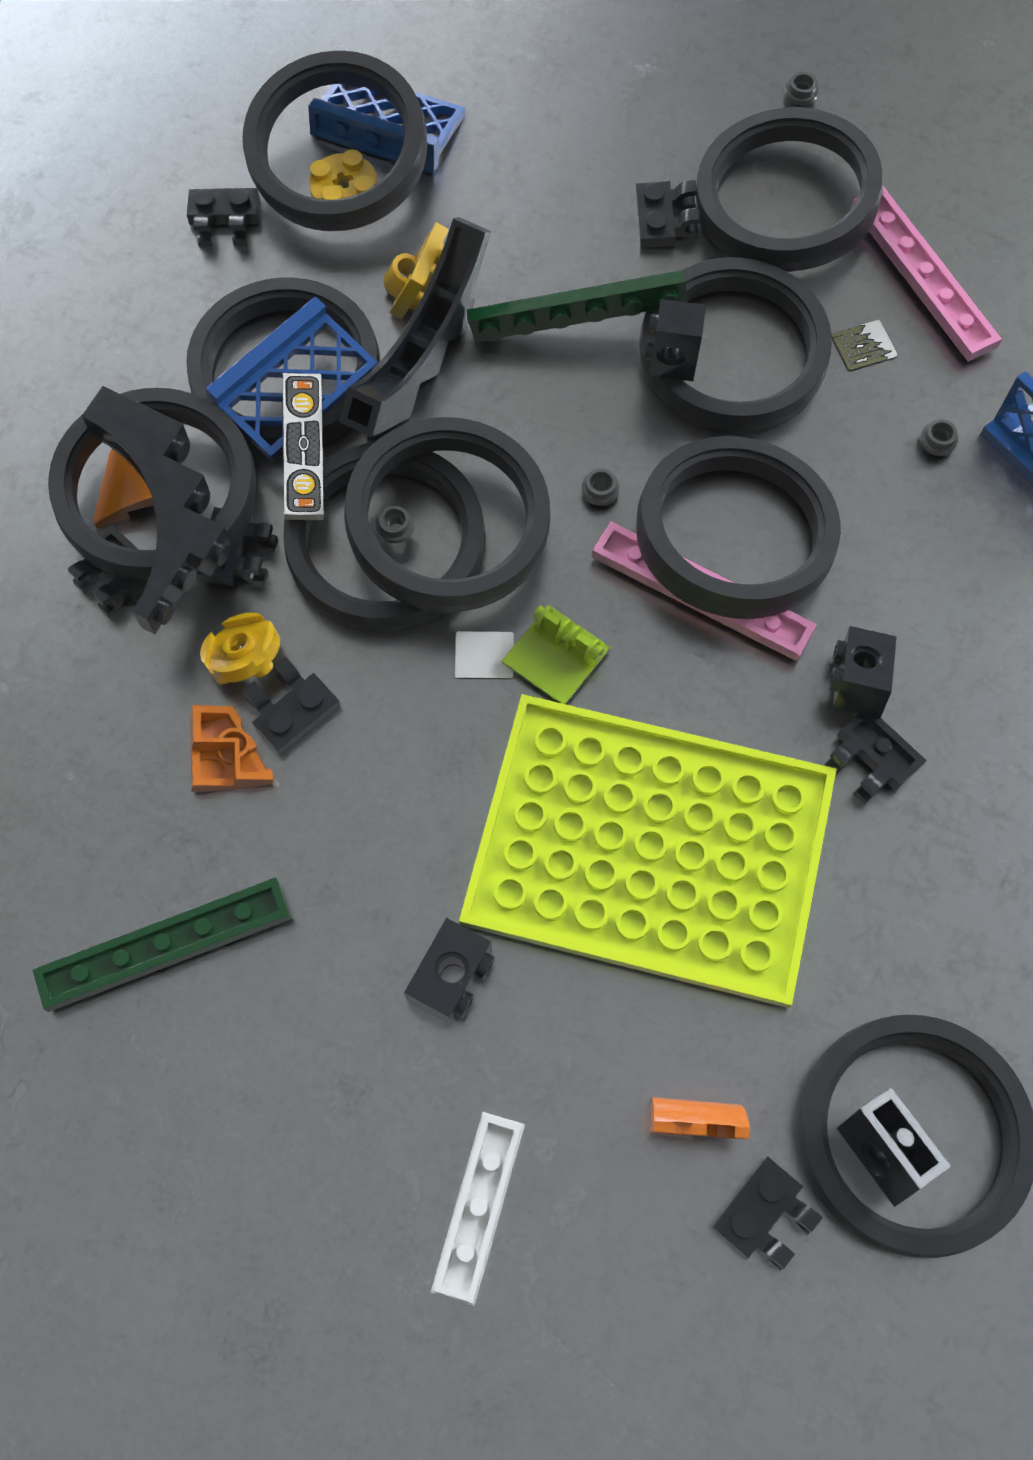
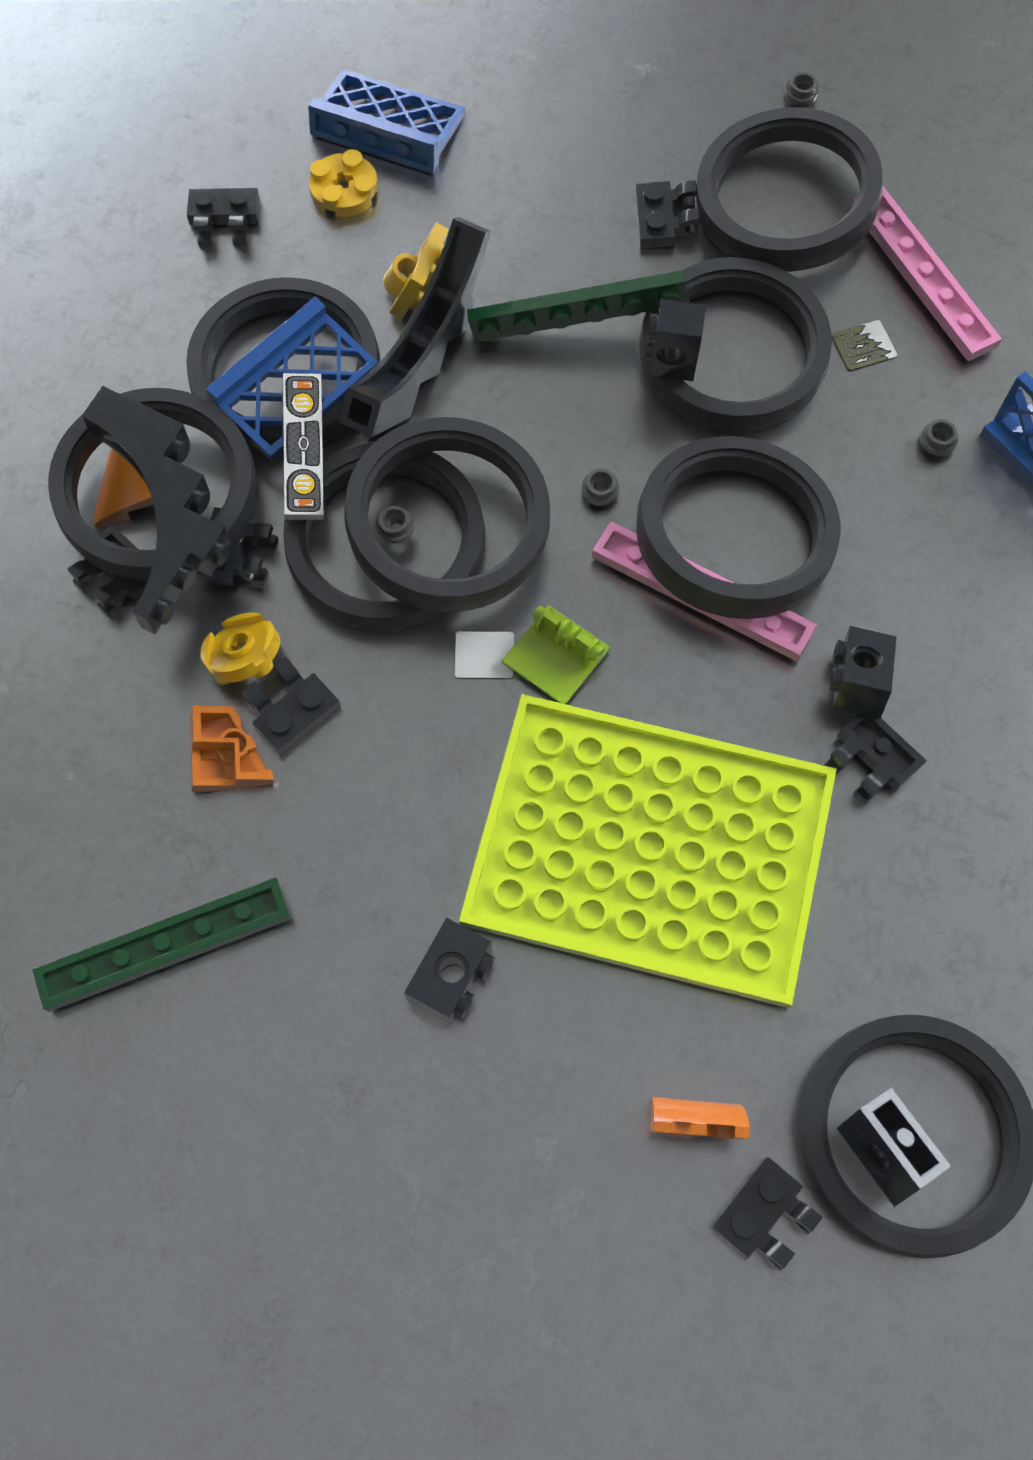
black tyre [242,50,427,231] -> none
white tile [430,1112,525,1306] -> none

